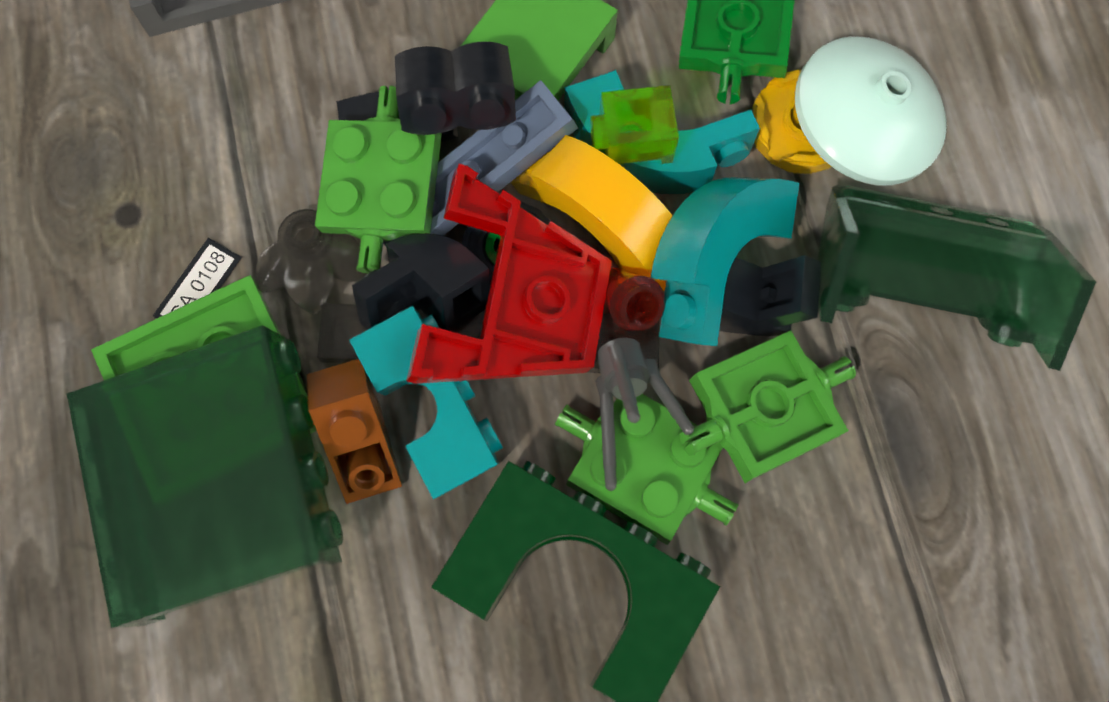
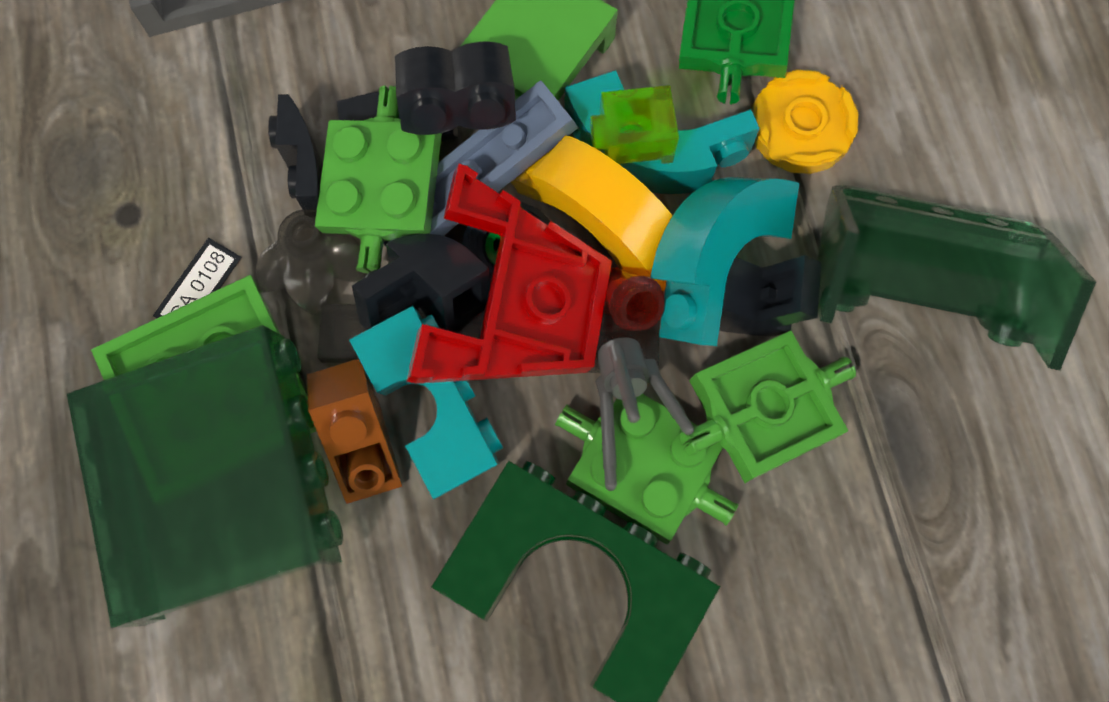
light aqua dish [795,36,946,186] -> none
none -> black slope [268,94,323,218]

